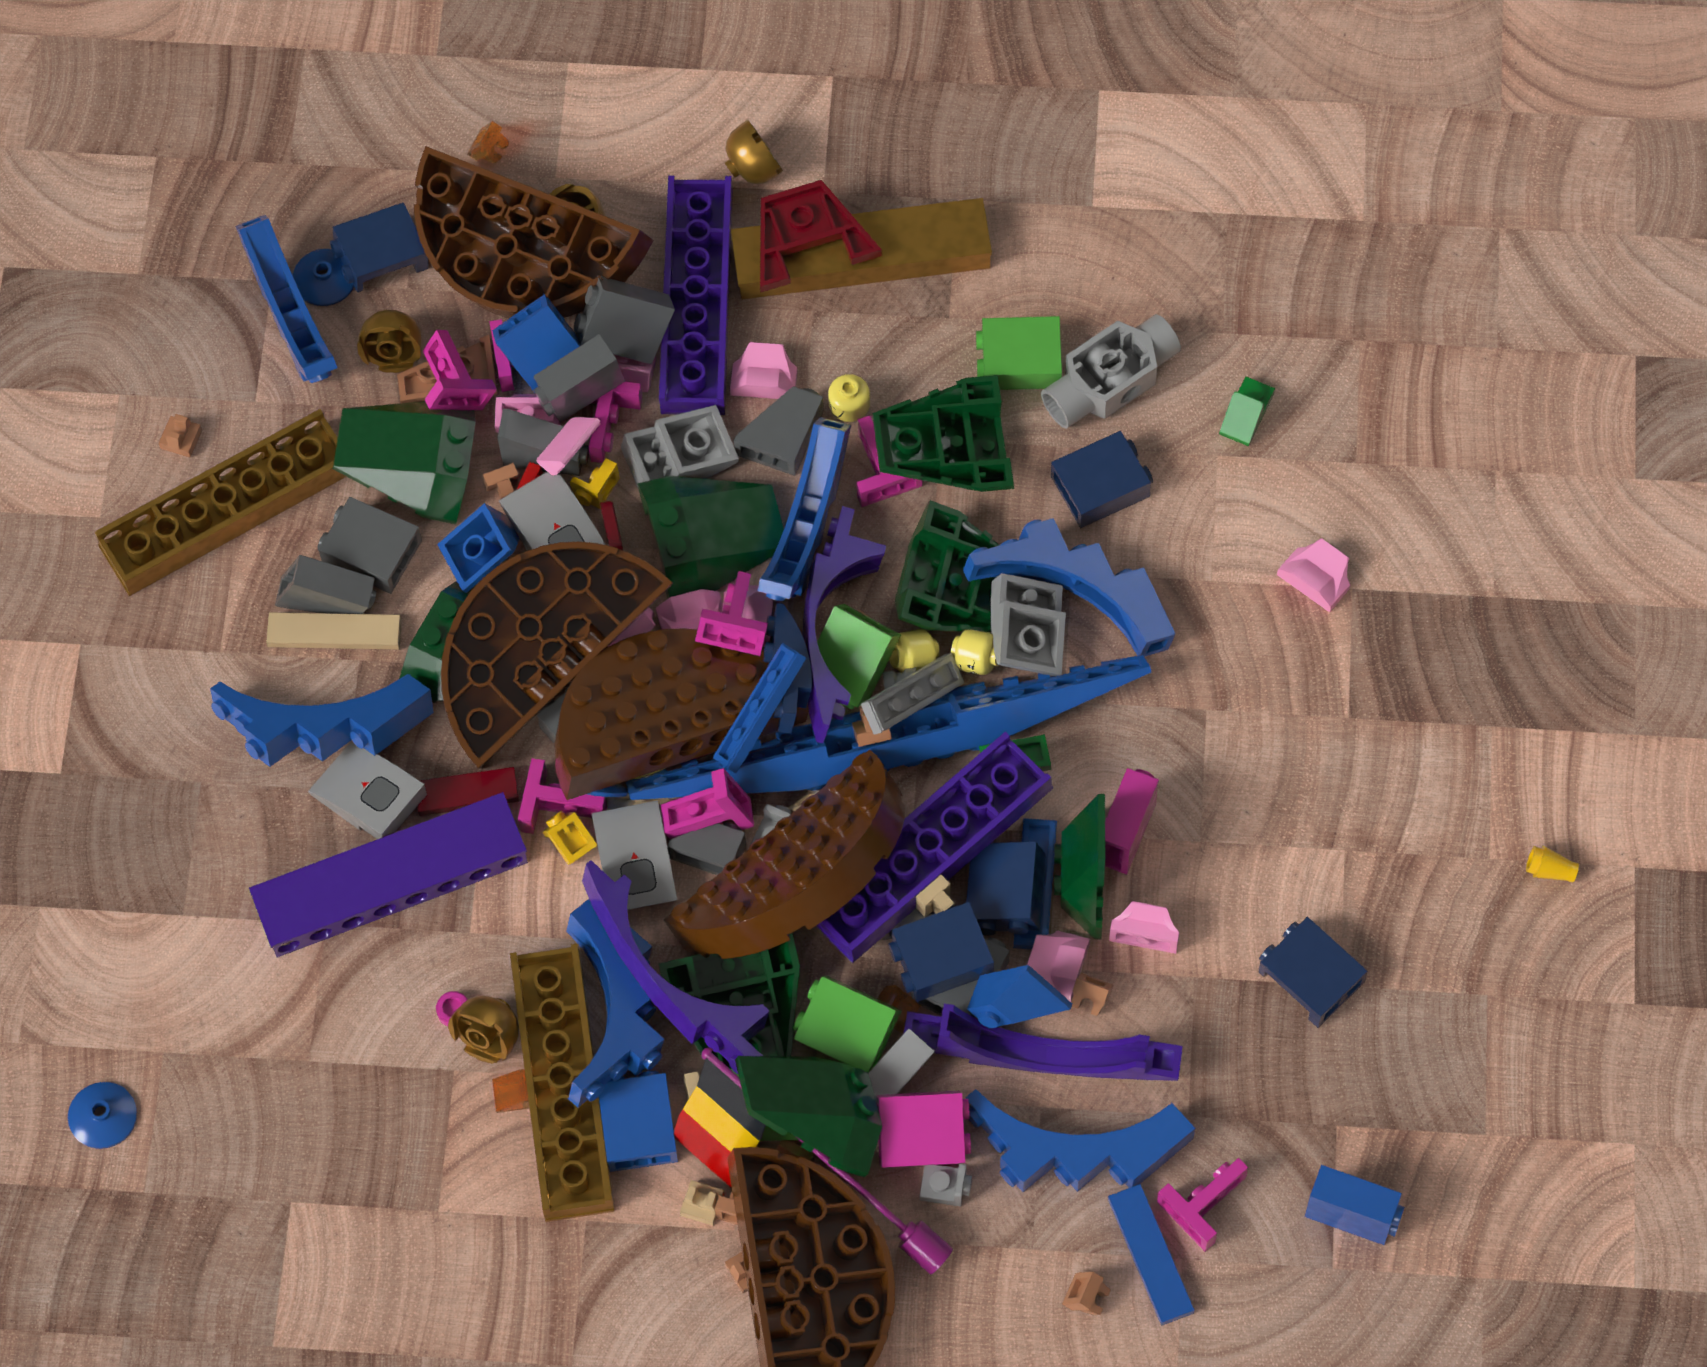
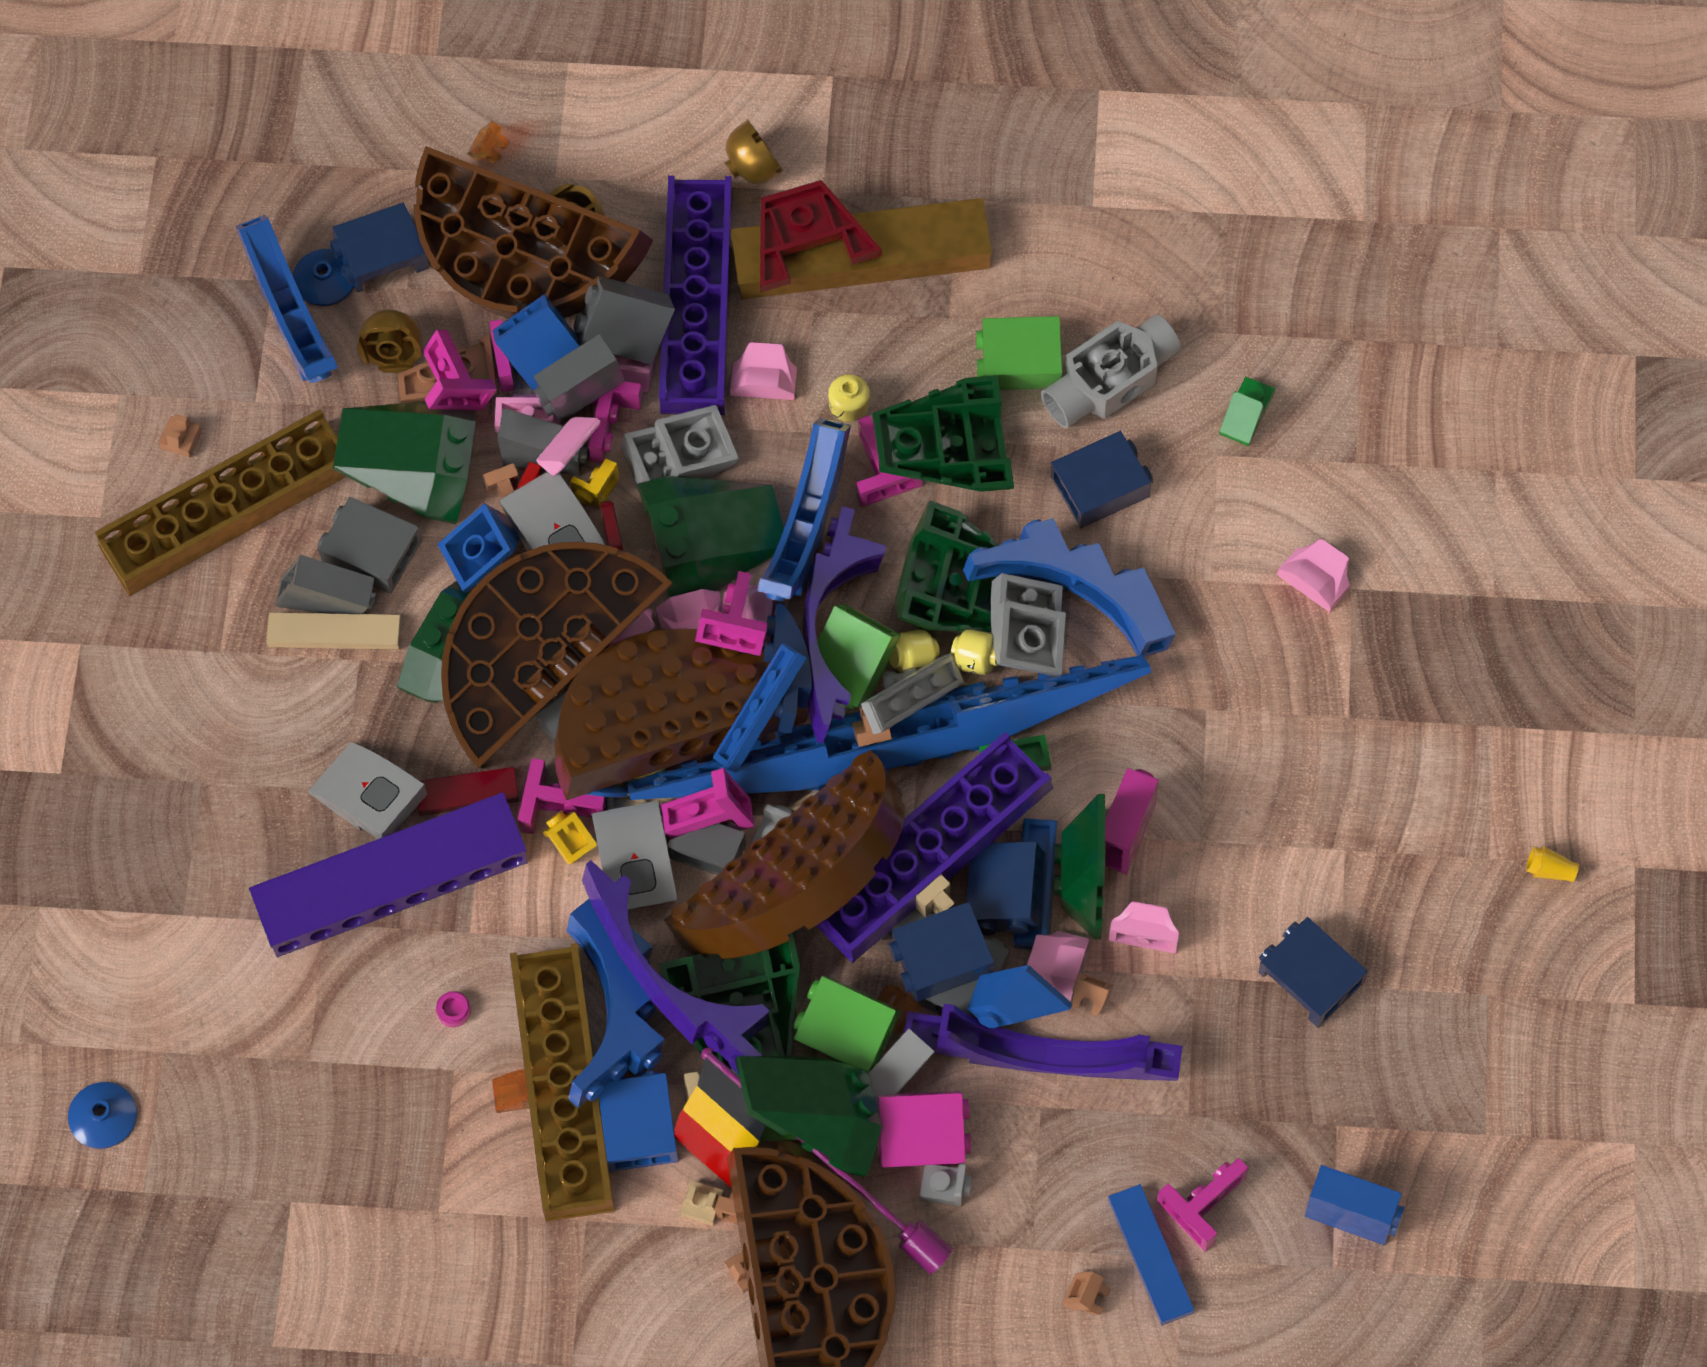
blue arch [210,674,434,767] -> none
pearl gold cylinder [448,995,519,1064] -> none
dark grey slope [734,386,824,476] -> none
blue arch [965,1089,1195,1192] -> none

